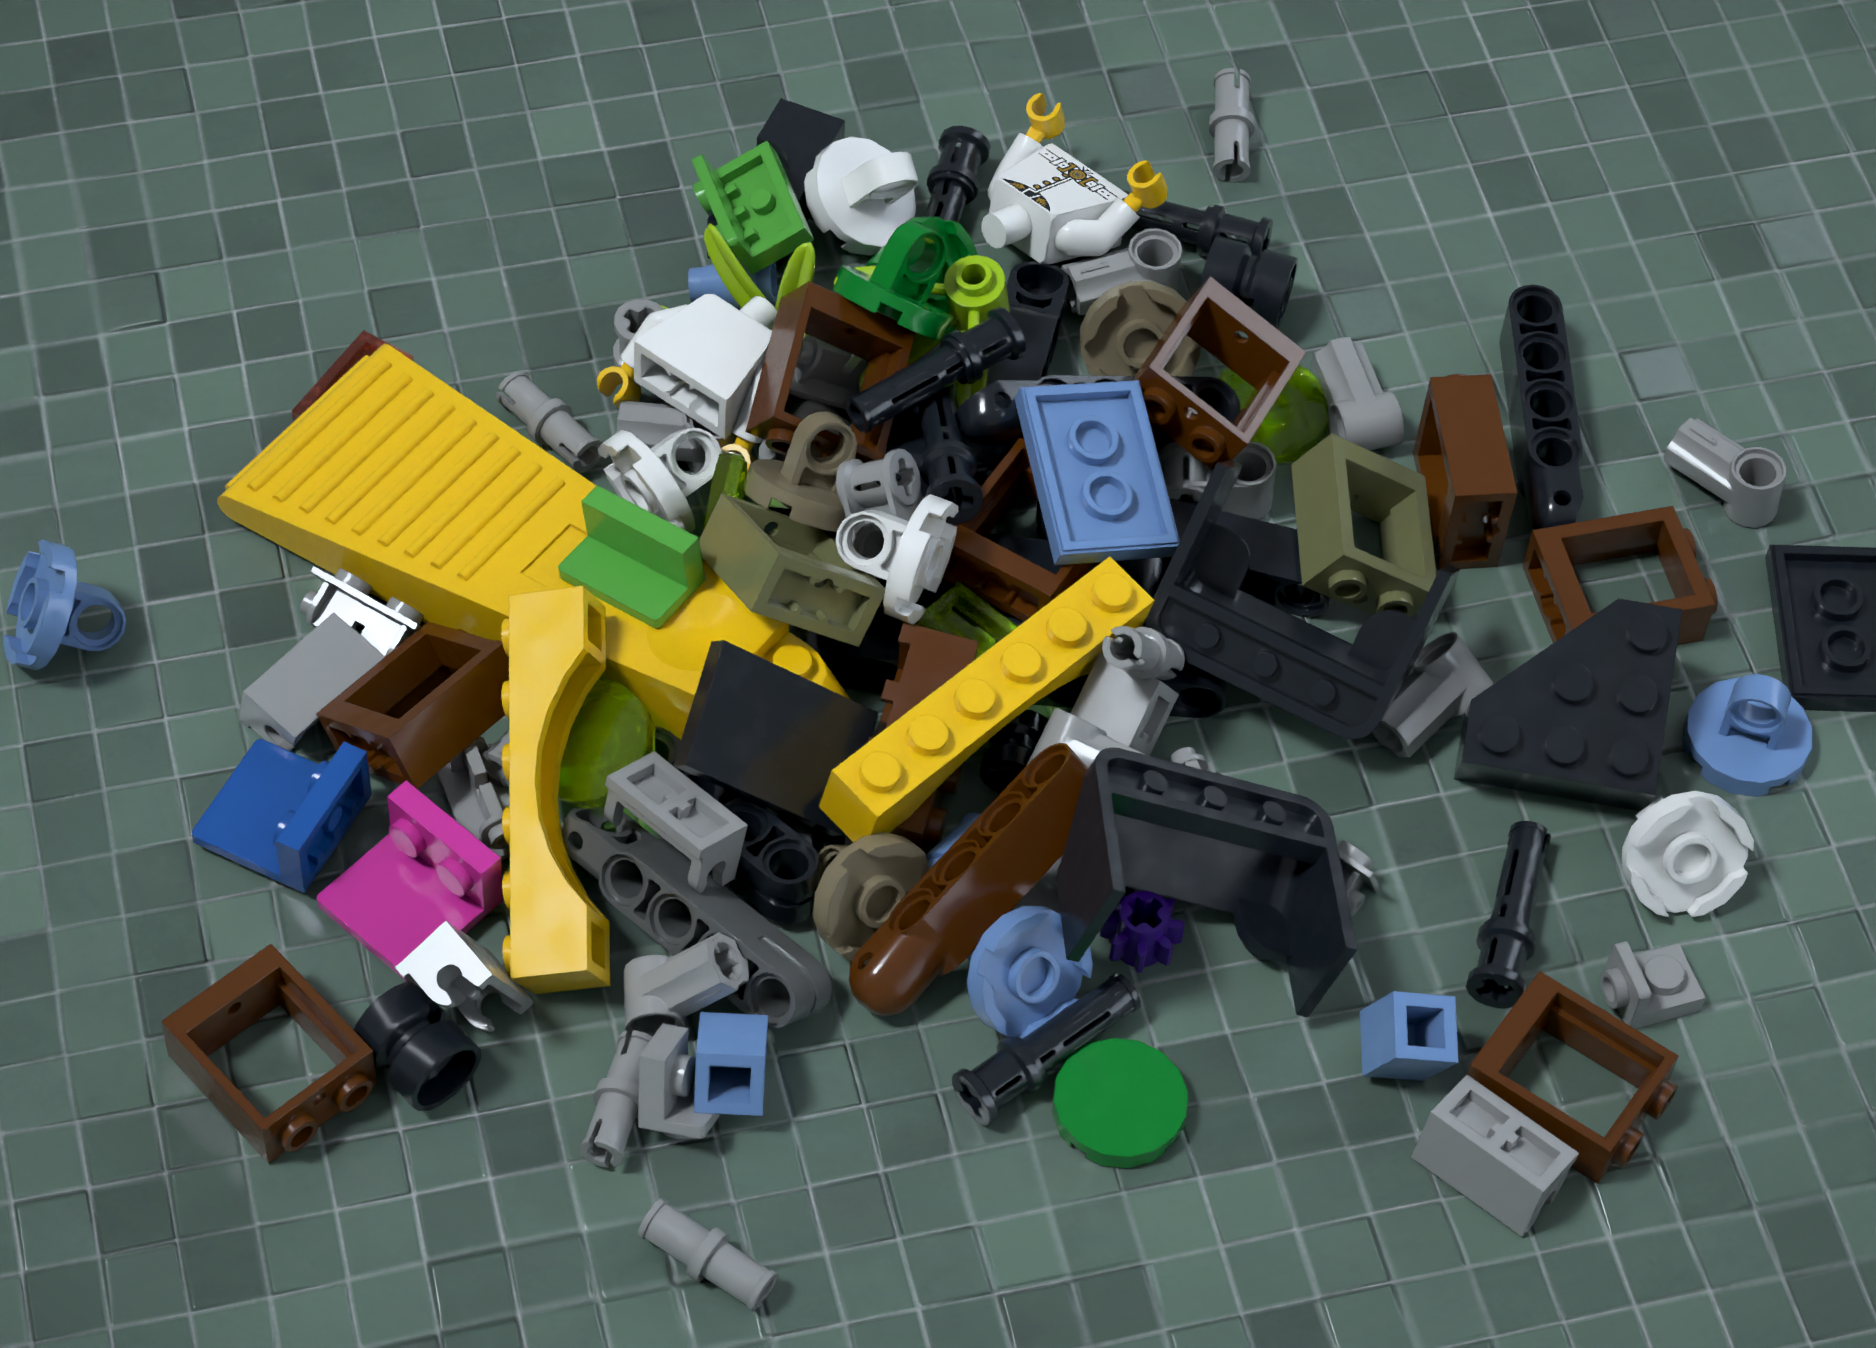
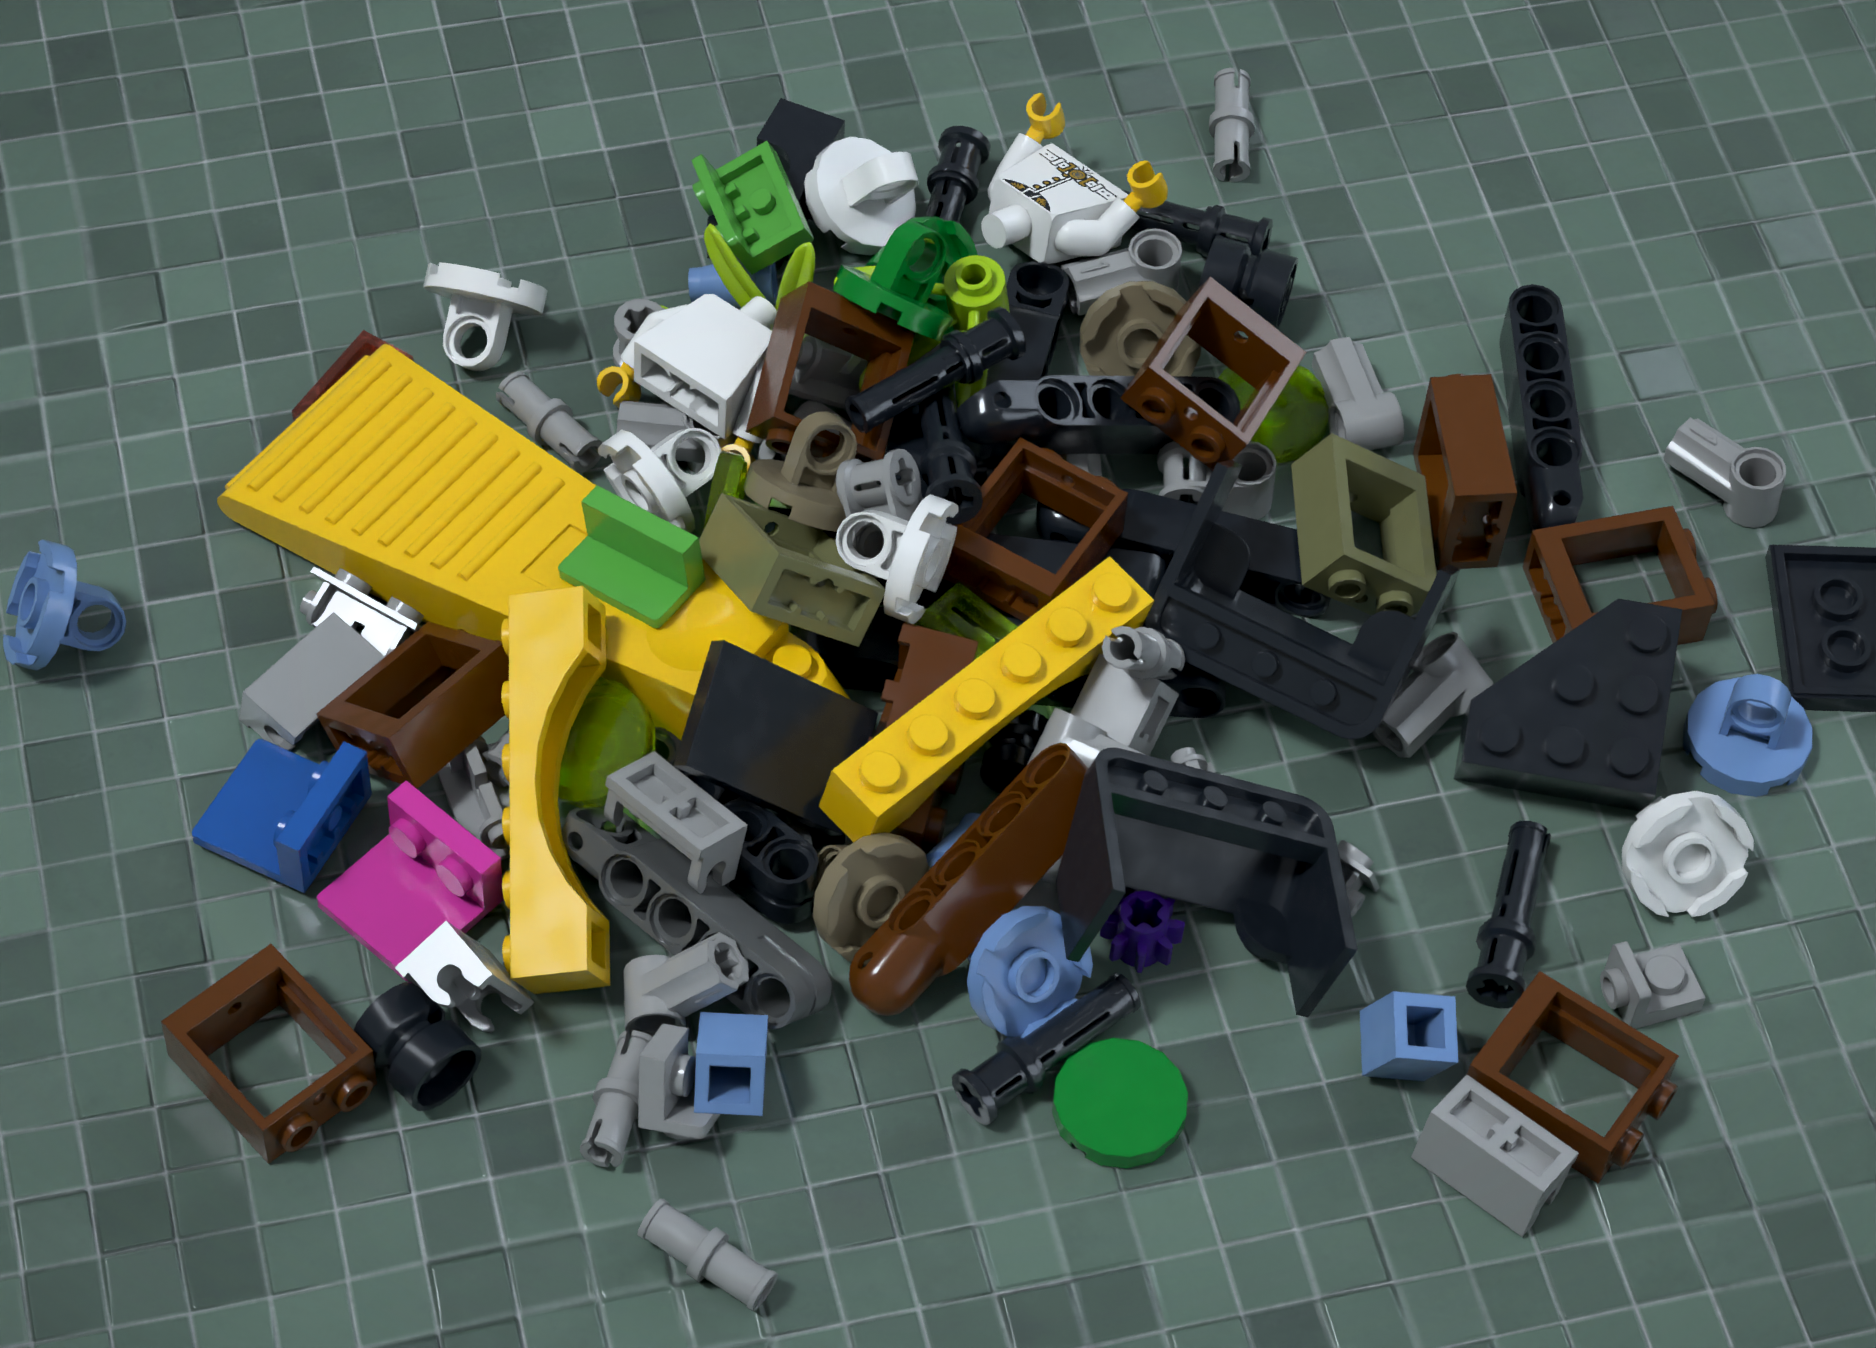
medium blue tile [1014,380,1180,565] -> none
none -> white tile [423,262,547,371]

